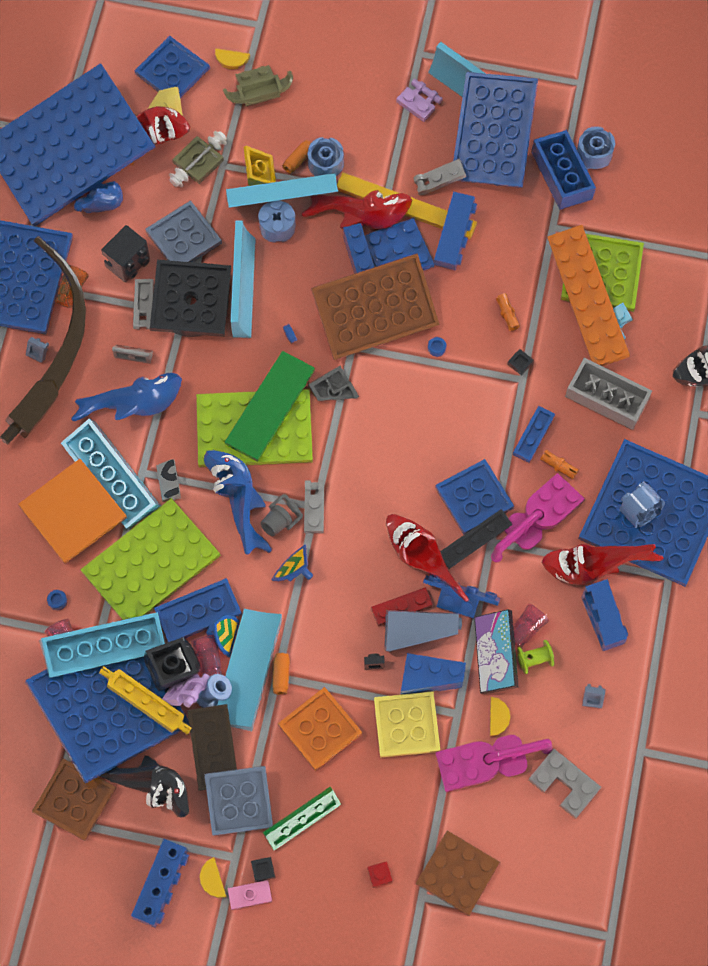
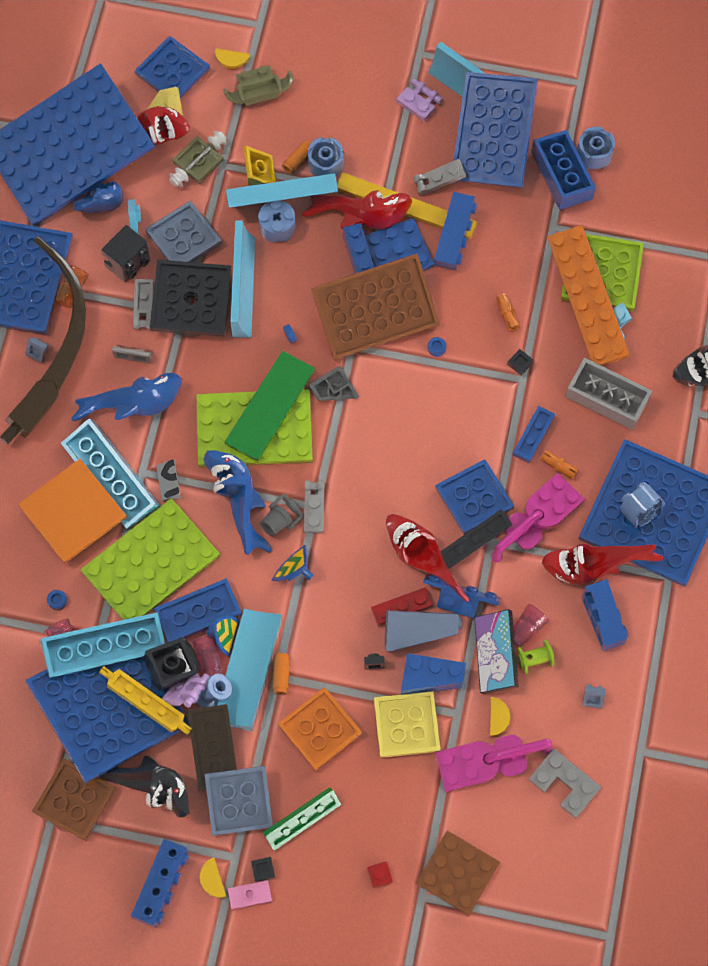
none -> medium azure plate [128,199,141,234]

